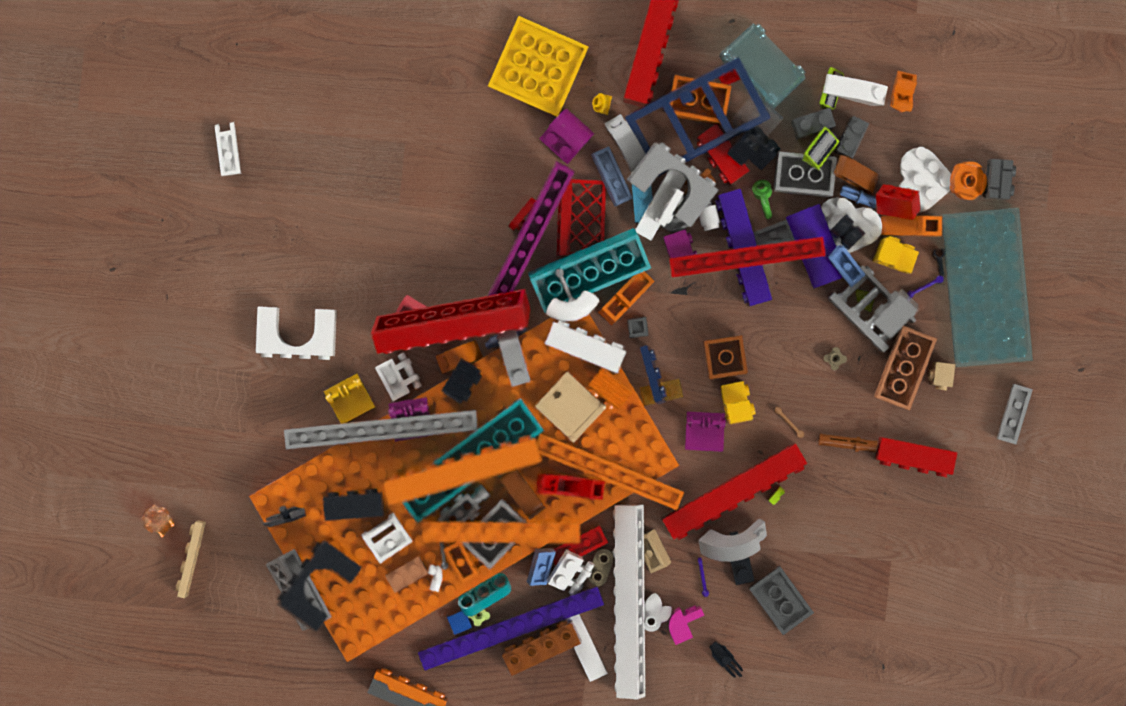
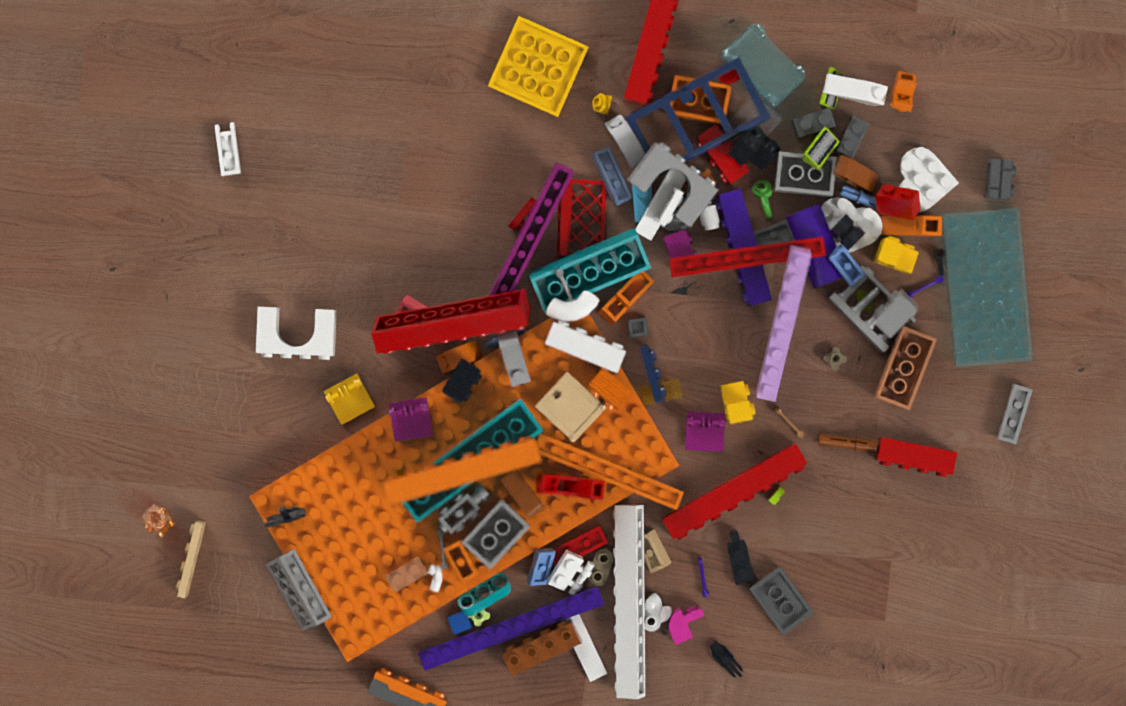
black arch [277,540,363,632] -> none
light grey plate [284,410,478,449] -> none
black brick [323,488,385,521] -> none
white plate [361,513,413,563] -> none
white plate [375,352,422,401] -> none
orange plate [422,522,580,543] -> none
magenta brick [539,108,595,164] -> none
light grey arch [698,519,767,561] -> none
dark orange brick [702,335,748,379] -> none
tan brick [928,362,955,390] -> none
orange plate [950,161,987,200] -> none
none -> lavender brick [756,245,811,402]

